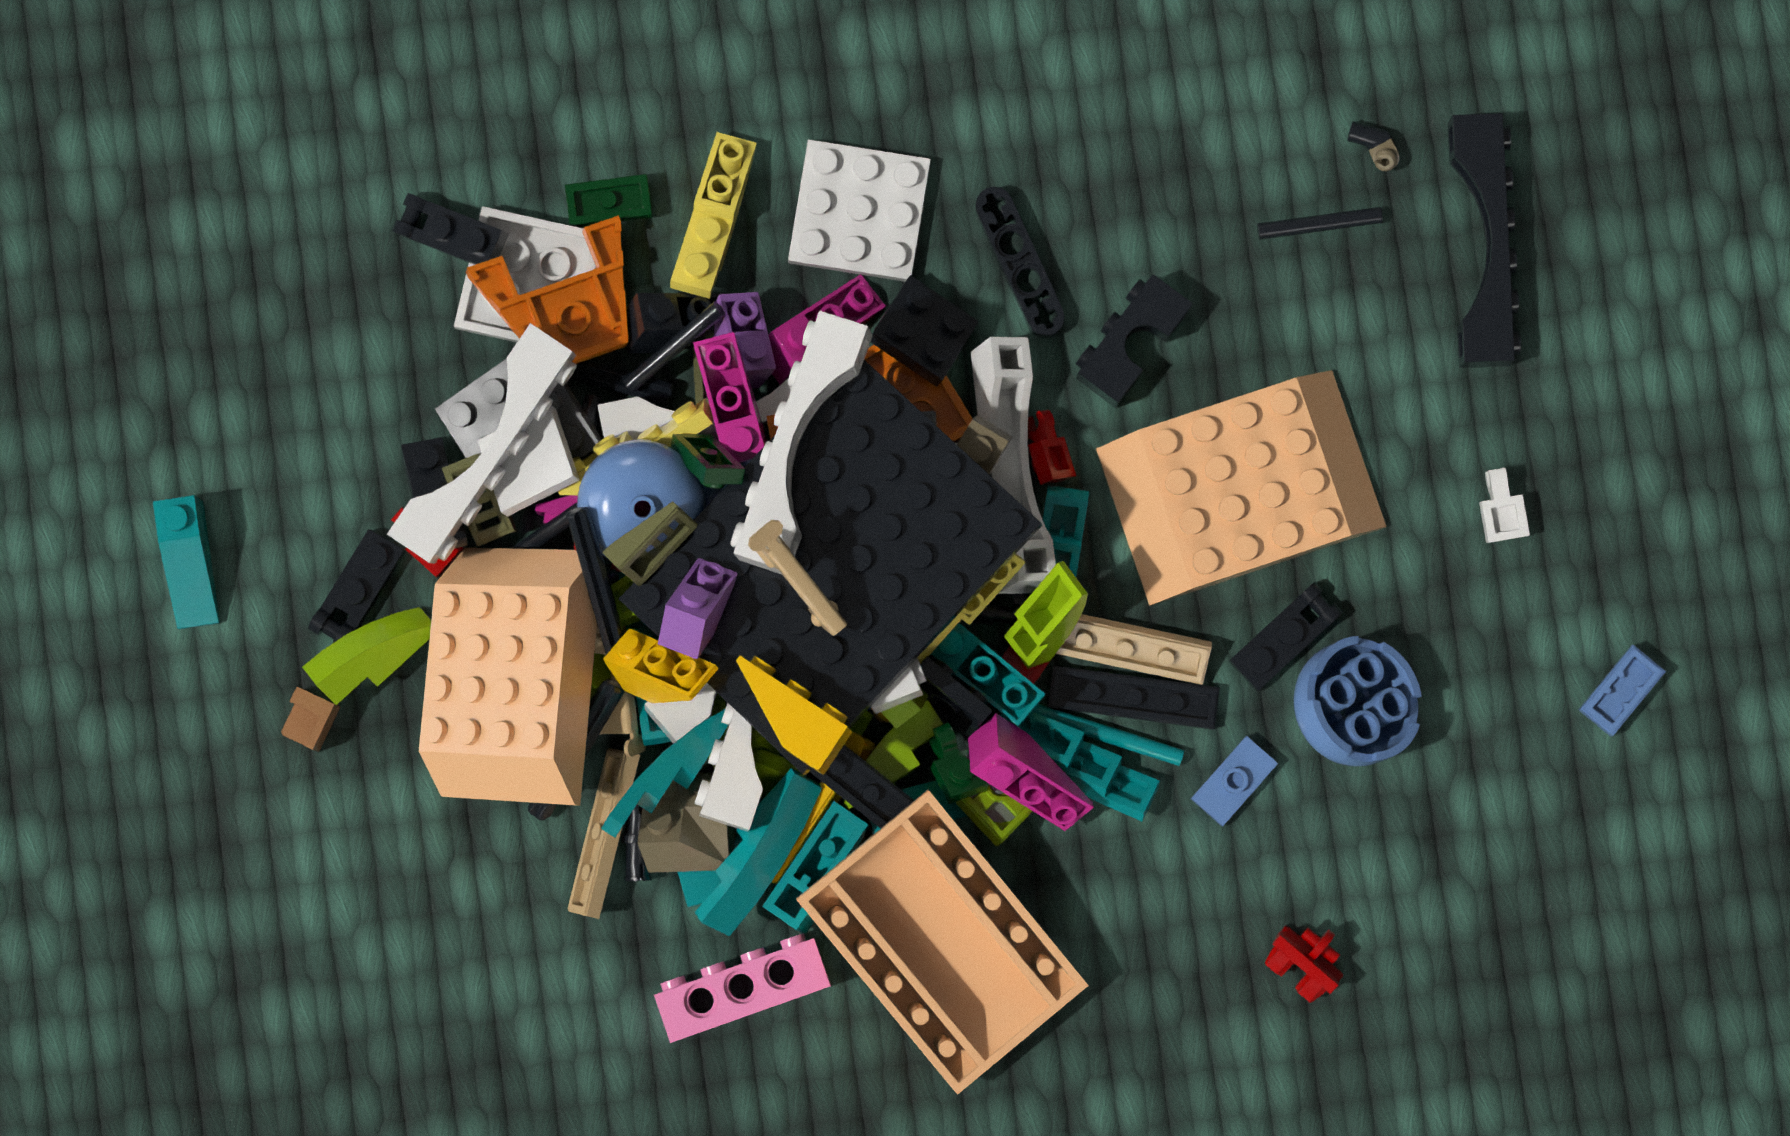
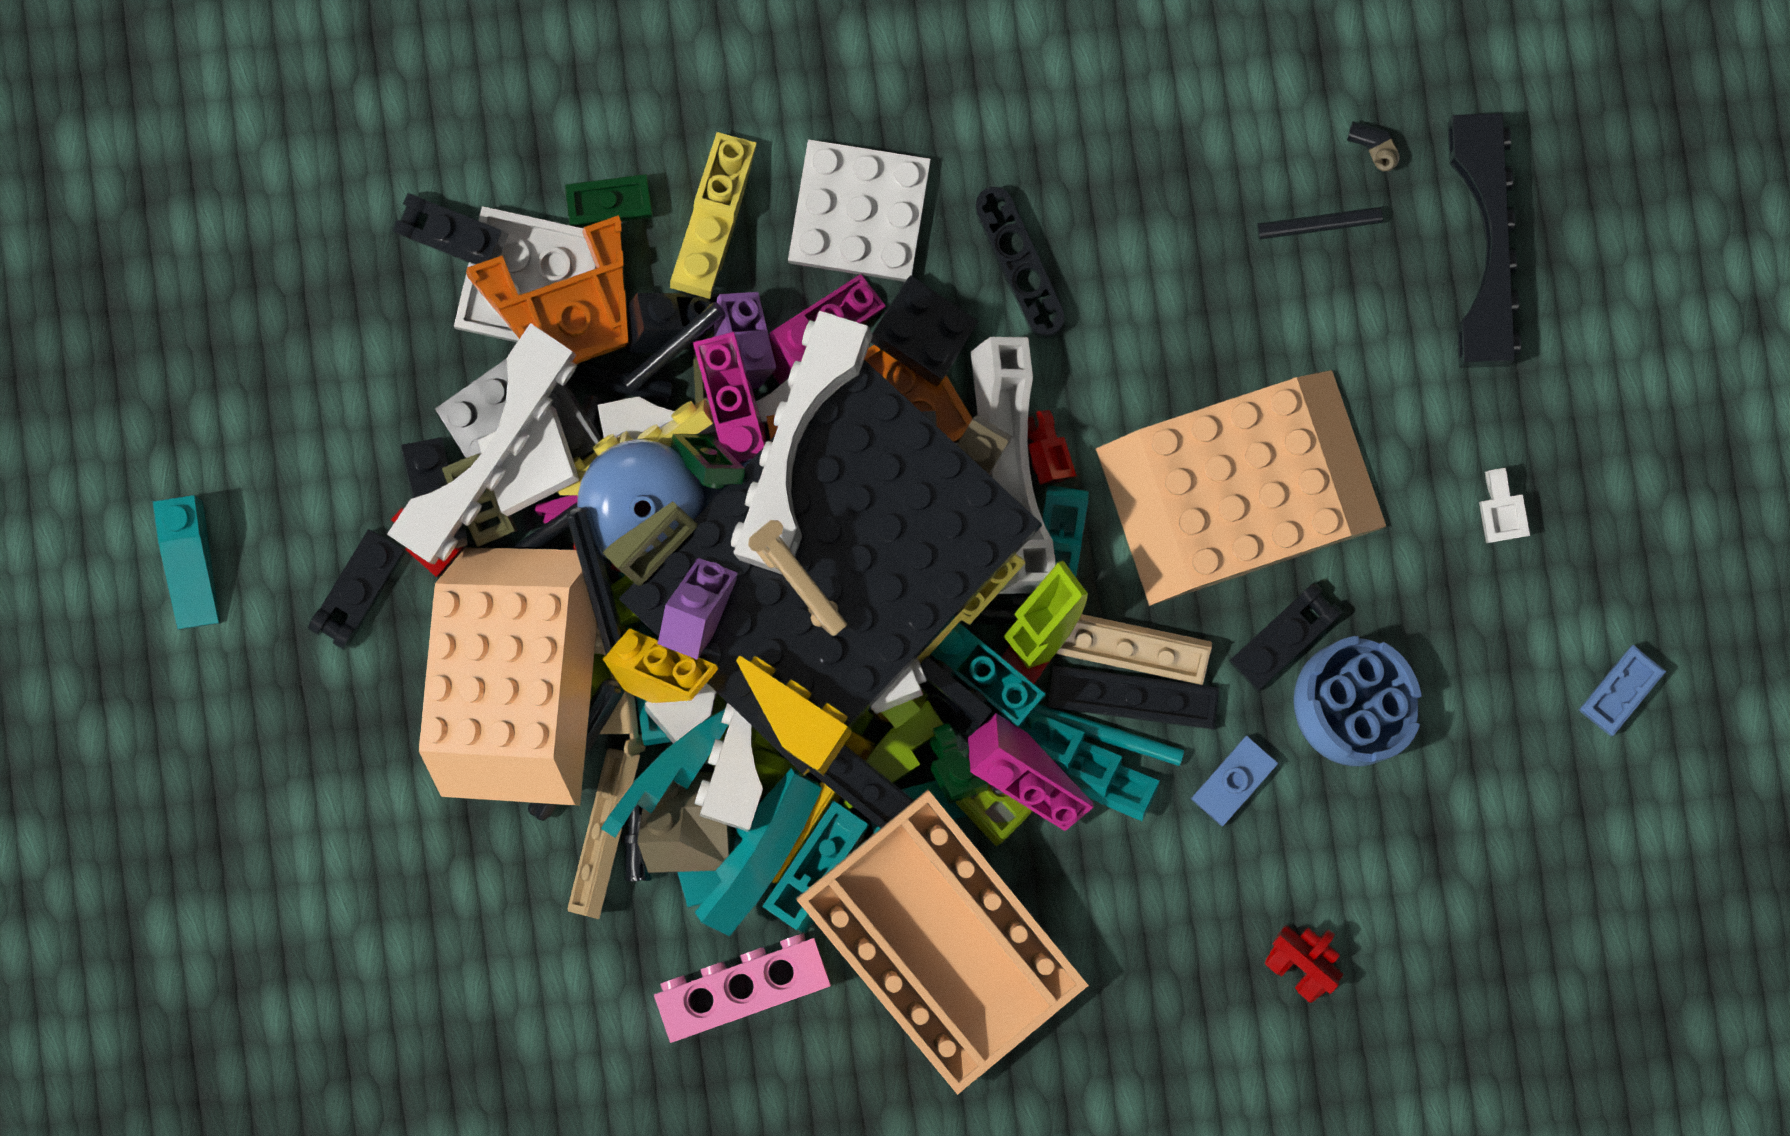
medium nougat panel [281,687,340,752] -> none
lime slope [302,607,431,705] -> none
black arch [1076,274,1193,408] -> none

